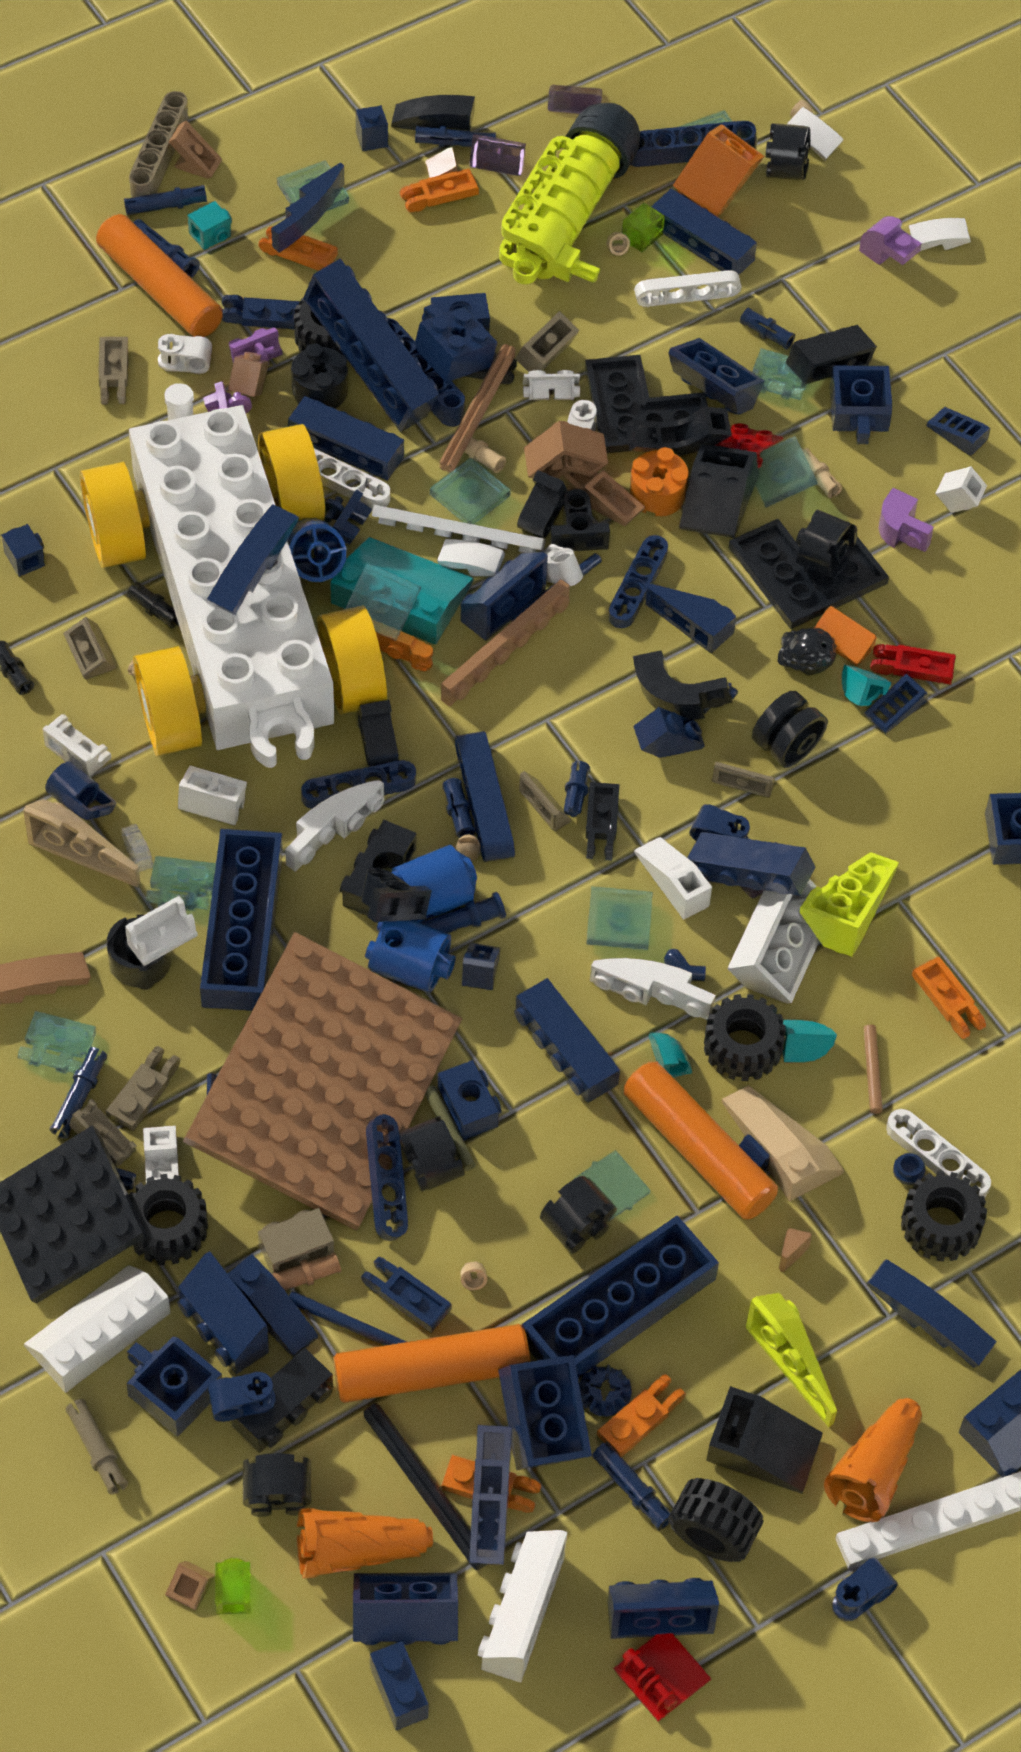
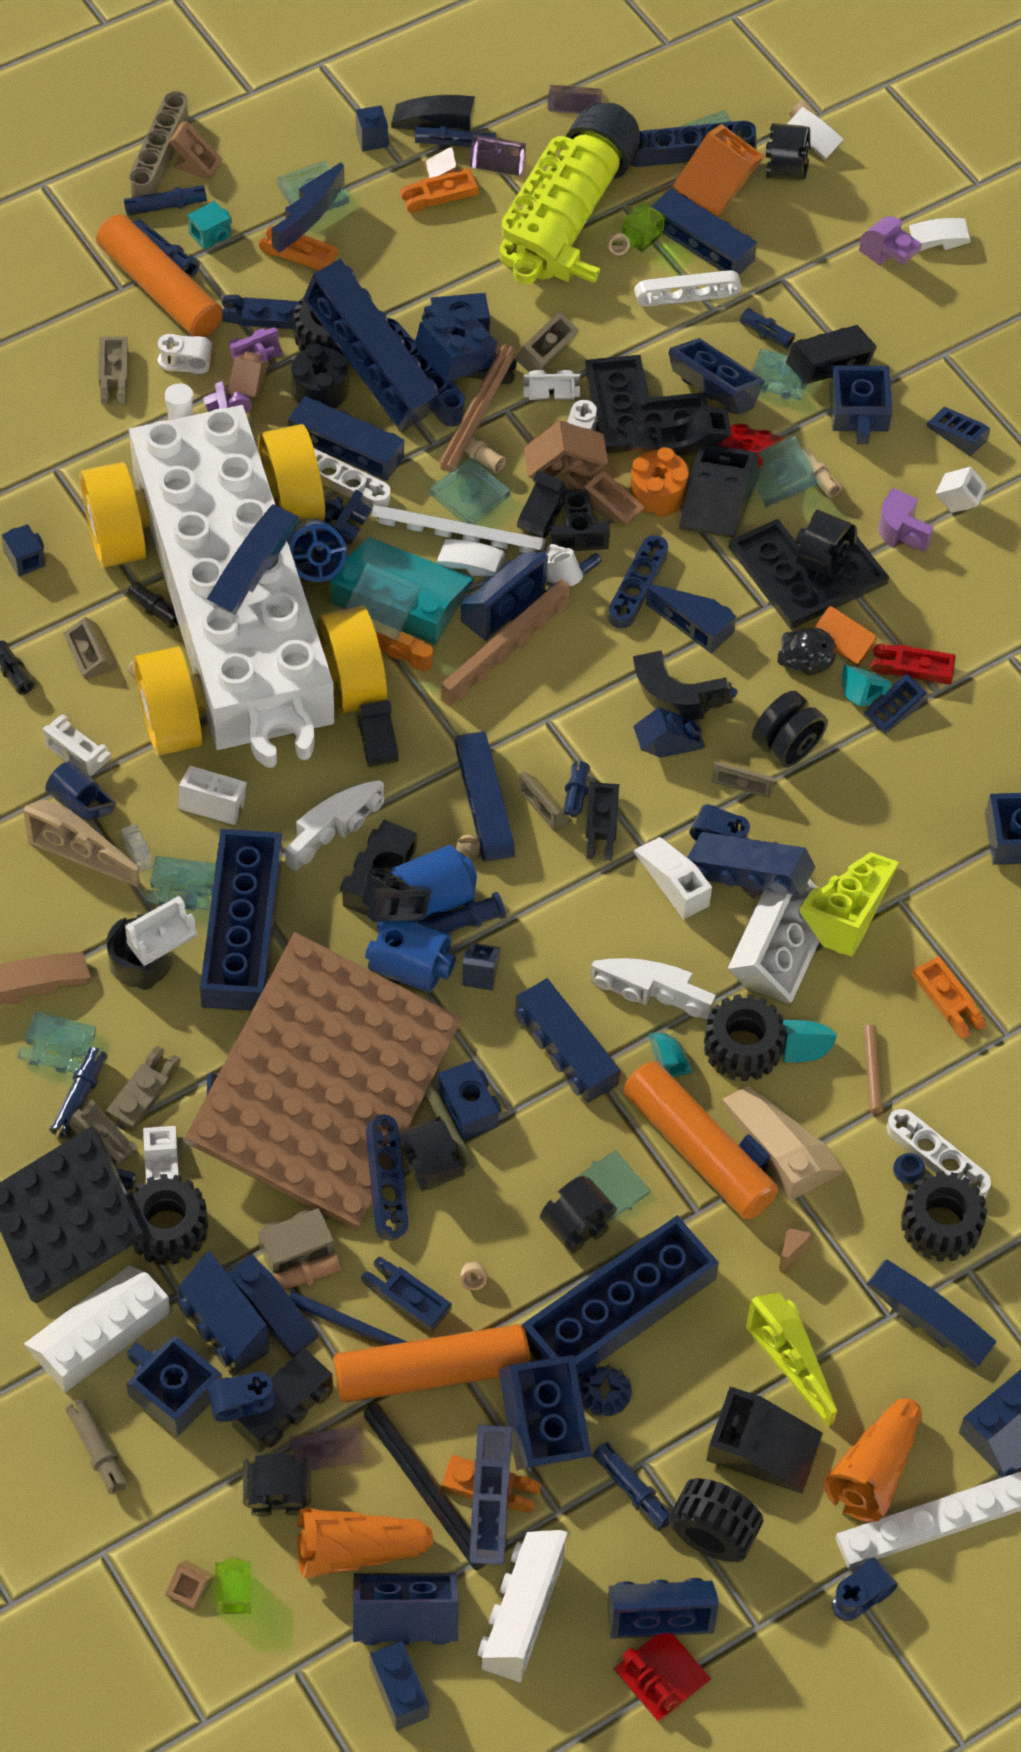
dark blue beam [301,760,416,809] -> none
dark blue pin [442,778,475,838] -> none
clear light blue plate [586,886,653,950] -> none
orange hinge [597,1374,686,1458] -> none
dark blue arm [664,949,706,982] -> none
none -> slope [290,1425,363,1470]

